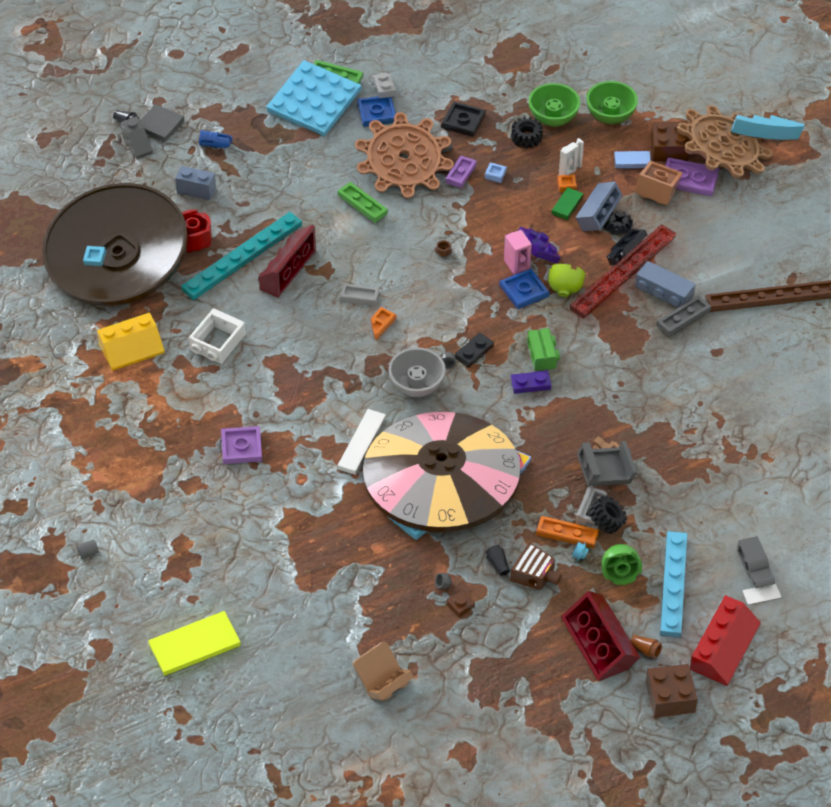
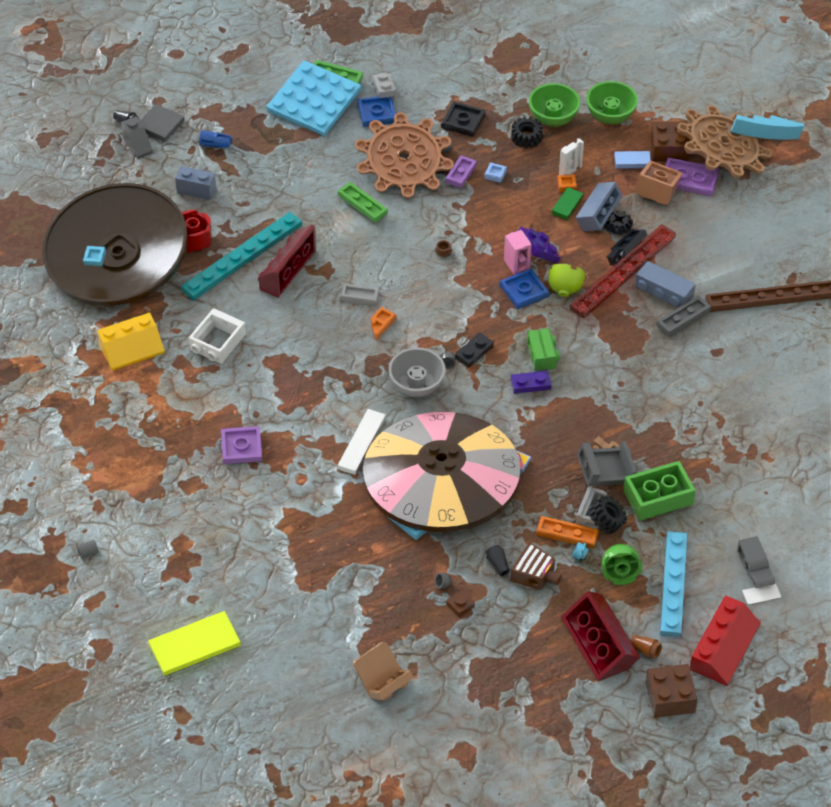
none -> bright green brick [623,461,696,521]

